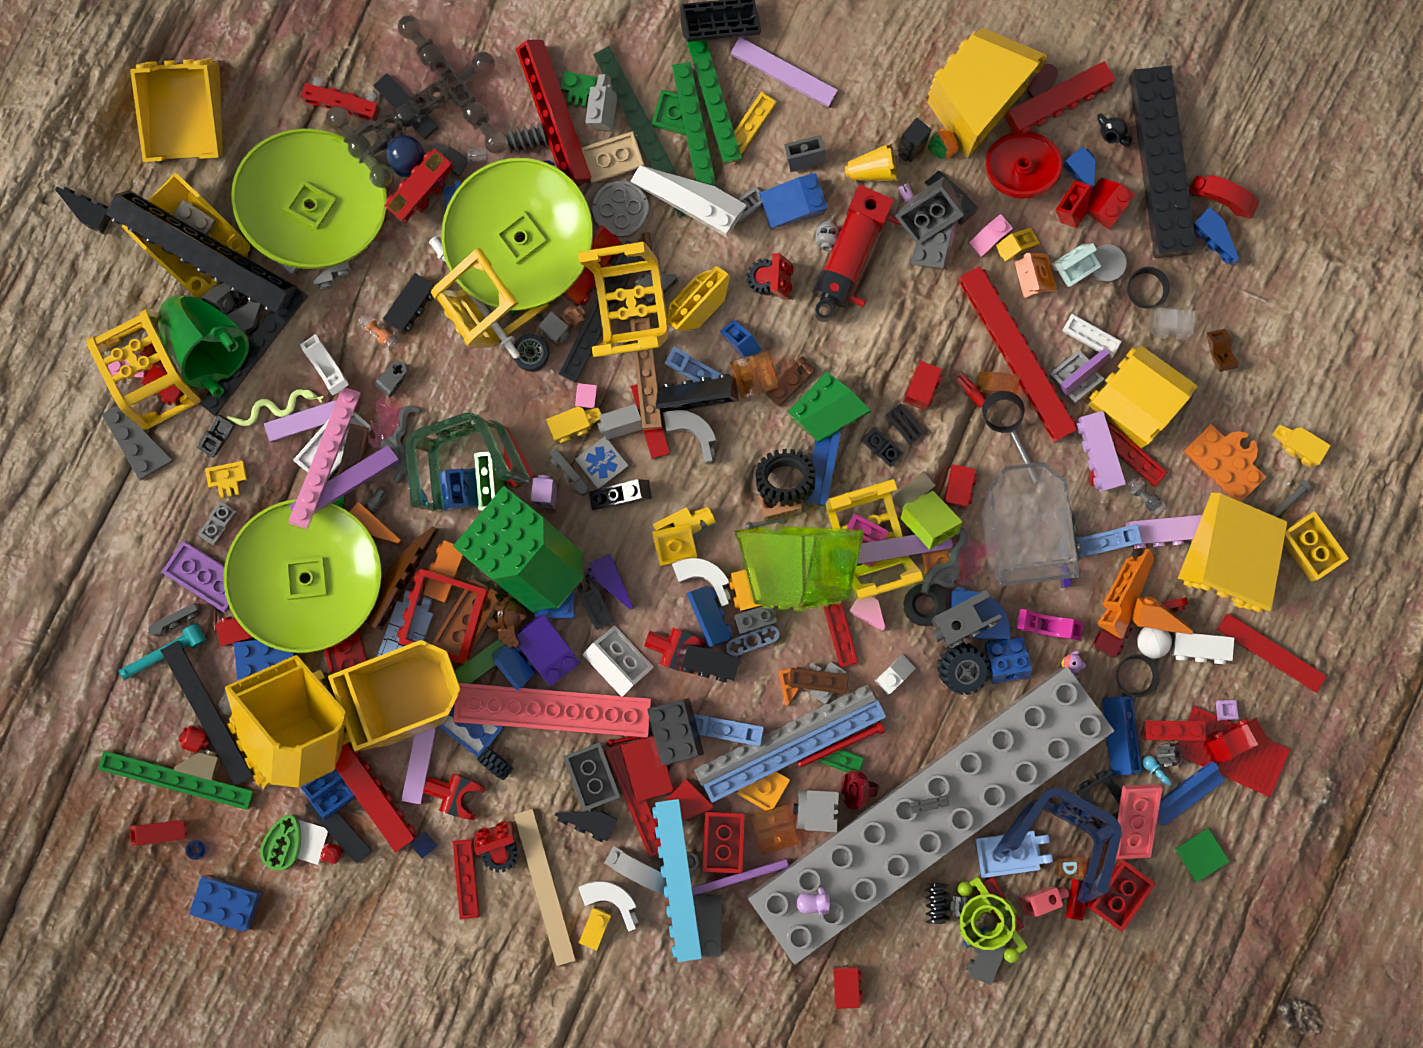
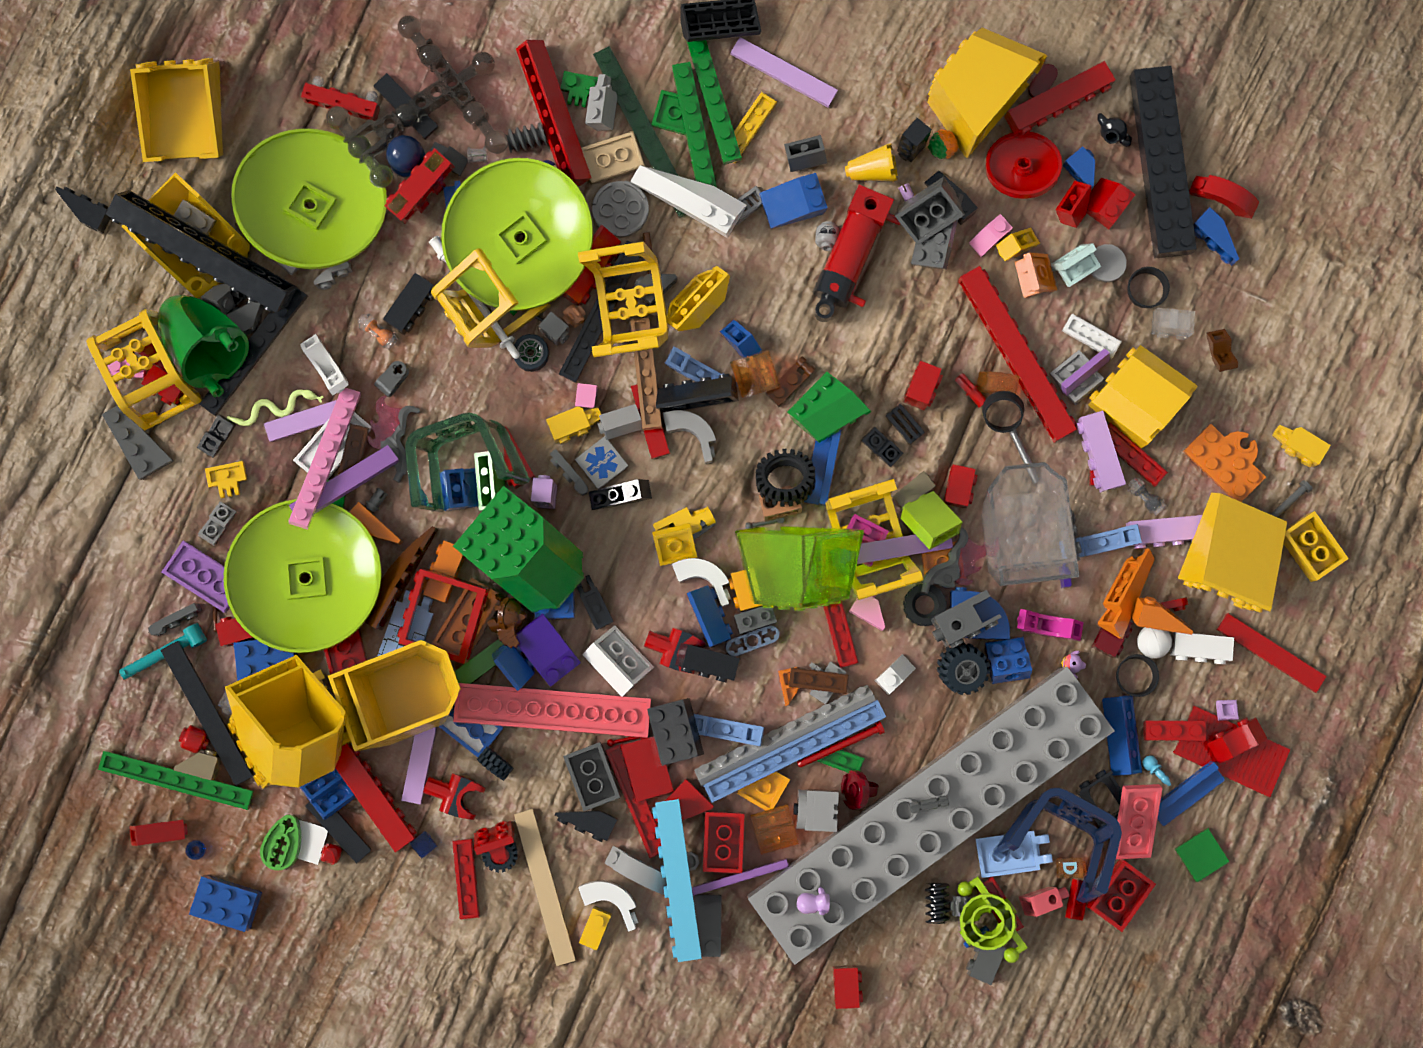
dark purple slope [588,554,634,610] -> none
red plate [746,253,794,300] -> none
dark grey gear [1156,743,1182,767] -> none

